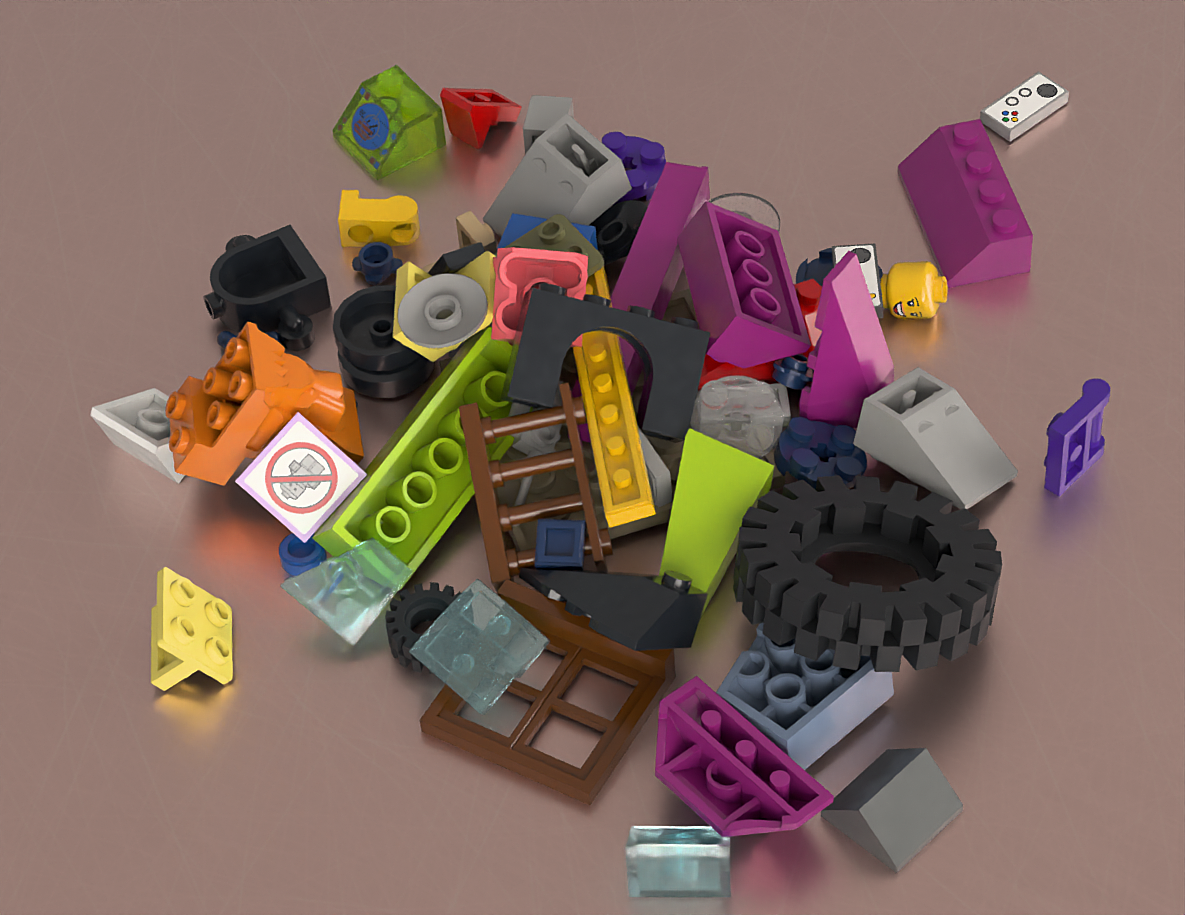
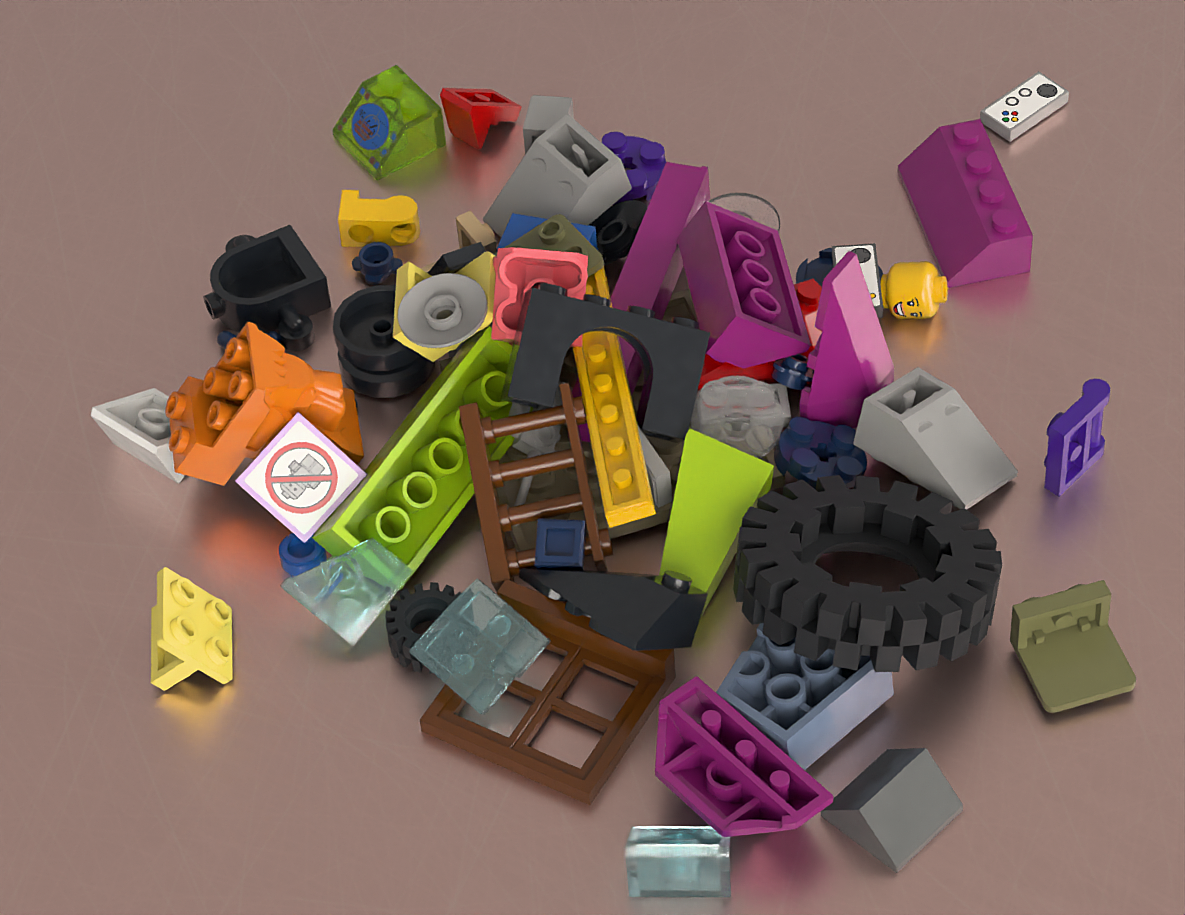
none -> olive bracket [1010,580,1136,713]

